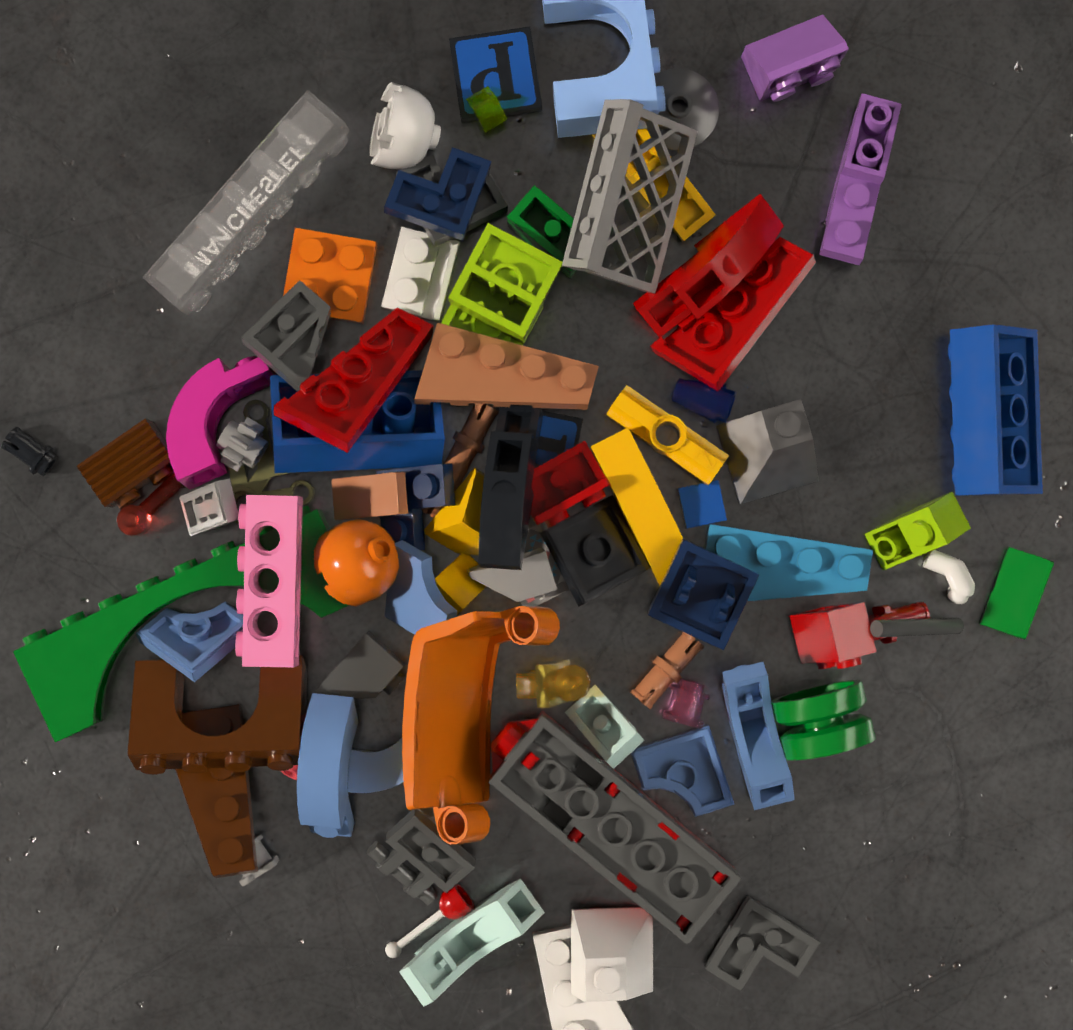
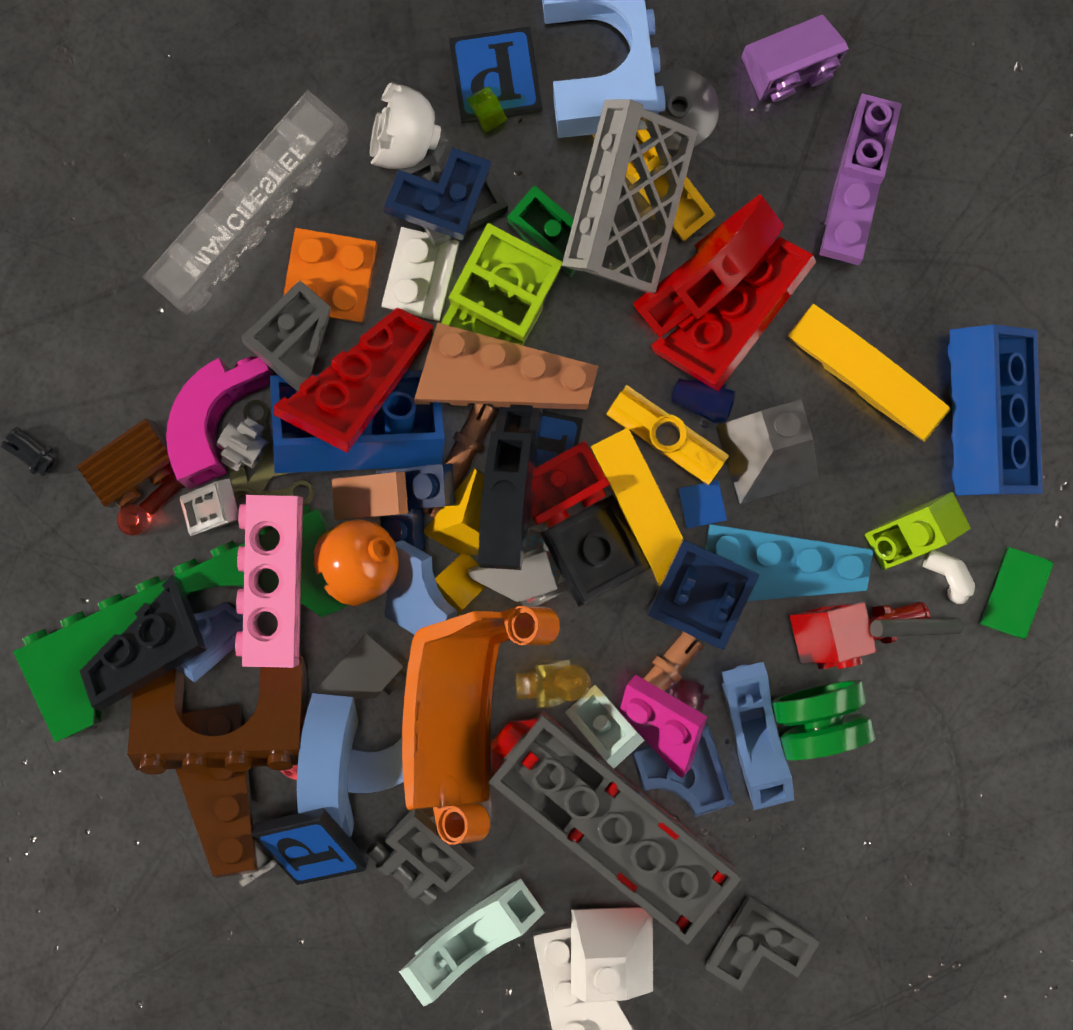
hinge [385,883,475,958] -> none
none -> black wing [80,575,207,711]
none -> tile [251,808,368,885]
none -> dark pink wing [619,674,707,778]
none -> yellow slope [787,304,951,442]

